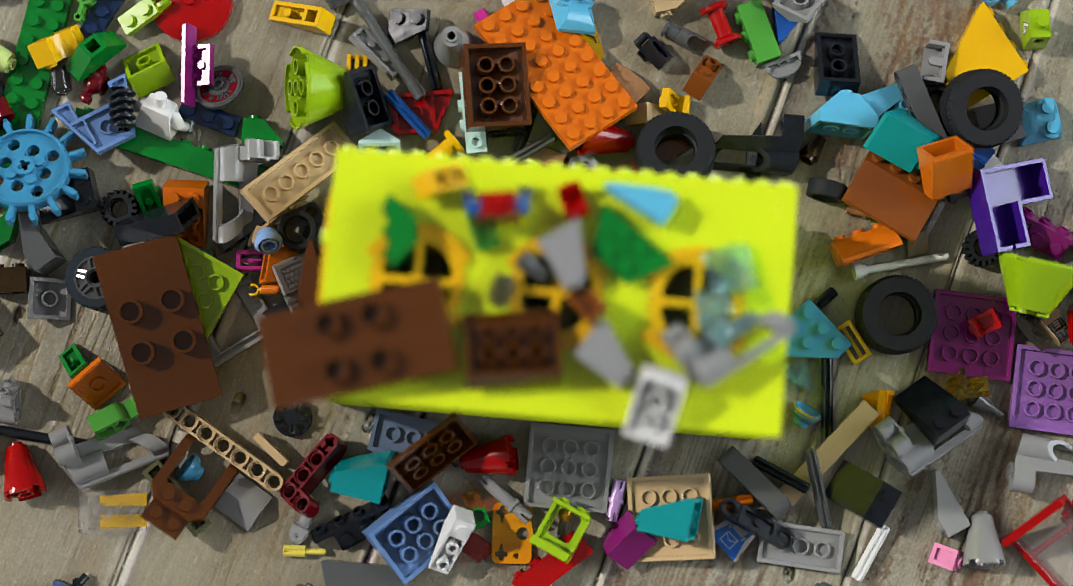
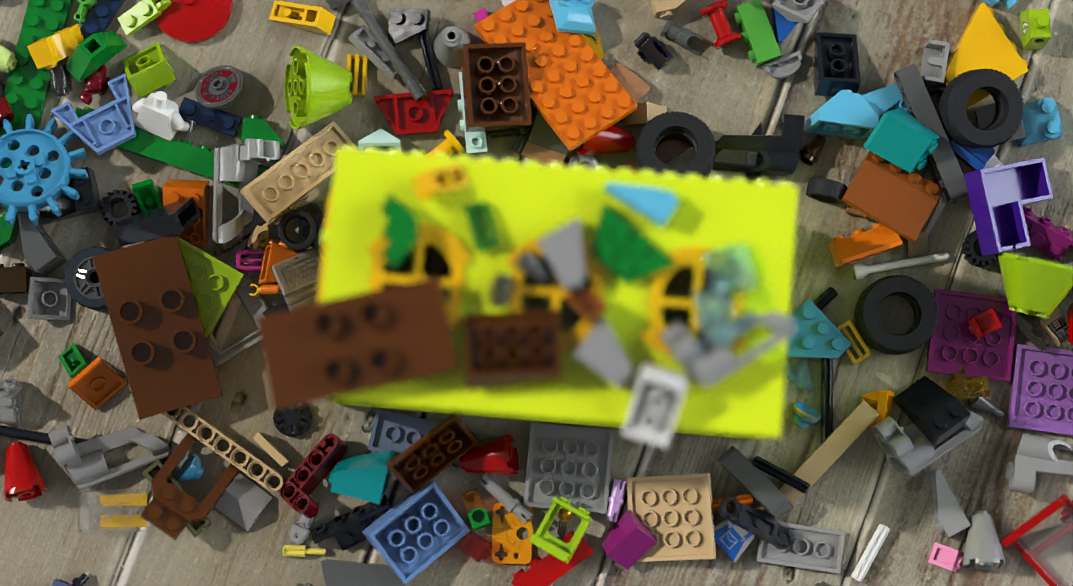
bright green piece [86,397,139,442] -> none
black piece [109,86,136,133] -> none
magenta bracket [180,23,214,108] -> none
light blue cone [254,227,283,254] -> none
reddish brown slope [296,239,322,307] -> none
black slope [343,64,393,137] -> none
blue axle [384,89,432,139] -> none
white slope [428,505,476,575] -> none
torso [461,184,533,225] -> none
dark grey axle [501,132,557,164] -> none
red bracket [557,181,590,222] -> none
teal slope [636,497,704,542] -> none
yellow bracket [659,88,692,113] -> none
dark orange slope [683,55,723,101] -> none
dark grey axle [804,448,832,528] -> none
slope [825,459,903,529] -> none
orange slope [916,135,974,200] -> none

